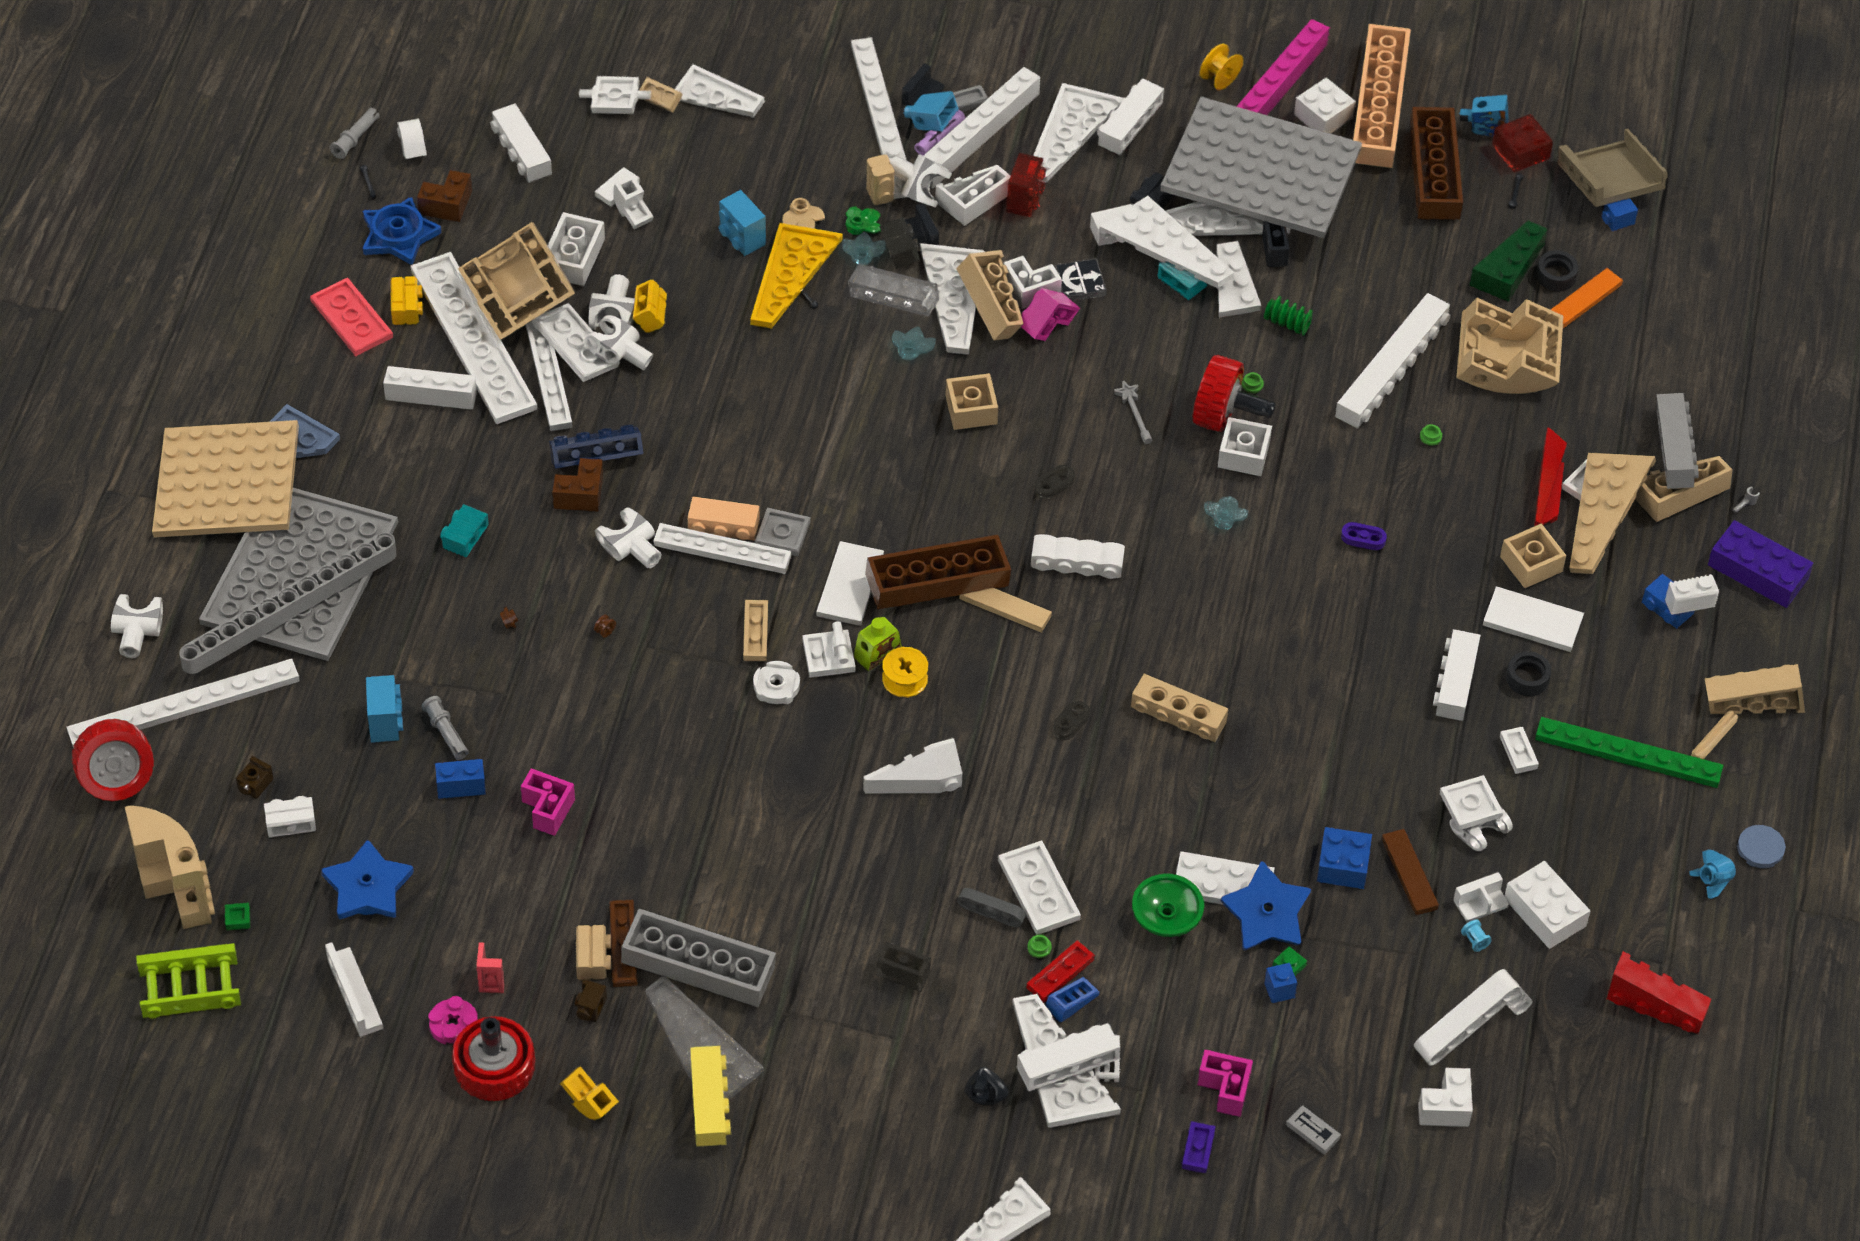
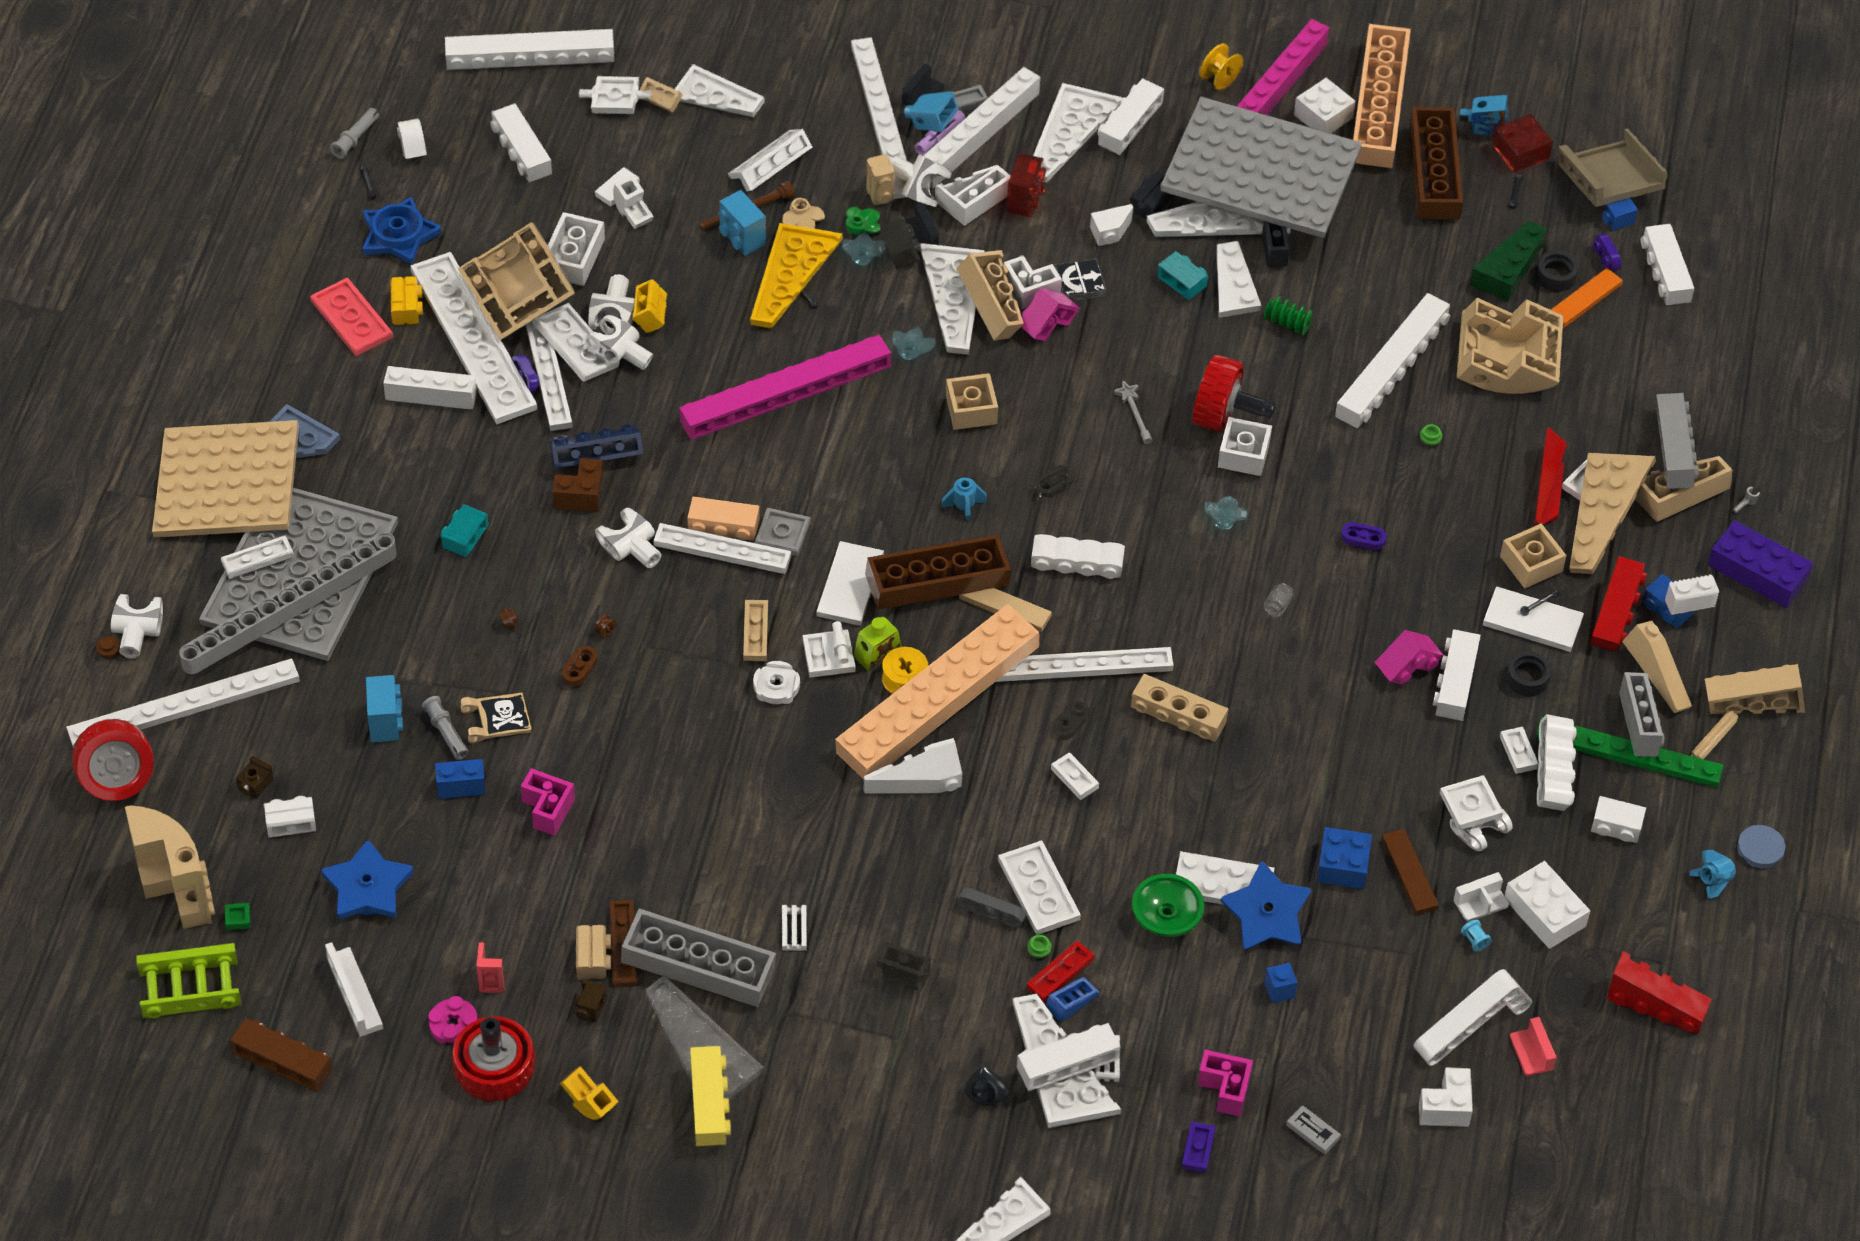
reddish brown brick [417,170,472,222] -> none
clear brick [848,264,940,317] -> none
white wing [1099,196,1234,288] -> none
bright green plate [1241,372,1264,393] -> none
green plate [1273,947,1307,976] -> none
none -> reddish brown plate [96,637,120,659]
none -> white tile [220,536,294,579]
none -> reddish brown brick [230,1018,332,1093]
none -> white brick [445,29,614,70]
none -> flag [461,693,532,744]
none -> dark purple plate [512,355,540,392]
none -> reddish brown plate [562,646,598,686]
none -> dark pink brick [679,334,891,440]
none -> reddish brown piece [699,181,795,230]
none -> white fence [728,129,812,191]
none -> white tile [782,905,806,950]
none -> light nougat brick [835,604,1039,779]
none -> dark azure brick [942,478,987,521]
none -> white plate [996,647,1173,682]
none -> white plate [1051,752,1099,800]
none -> clear brick [1263,584,1294,617]
none -> dark pink brick [1375,630,1444,685]
none -> coral panel [1509,1017,1557,1076]
none -> black hinge [1520,589,1559,616]
none -> white brick [1537,714,1576,811]
none -> red wedge [1590,556,1647,652]
none -> white brick [1591,796,1646,843]
none -> dark purple plate [1593,234,1621,271]
none -> light grey brick [1619,672,1664,757]
none -> tan wedge [1622,621,1692,713]
none -> white brick [1641,224,1694,305]

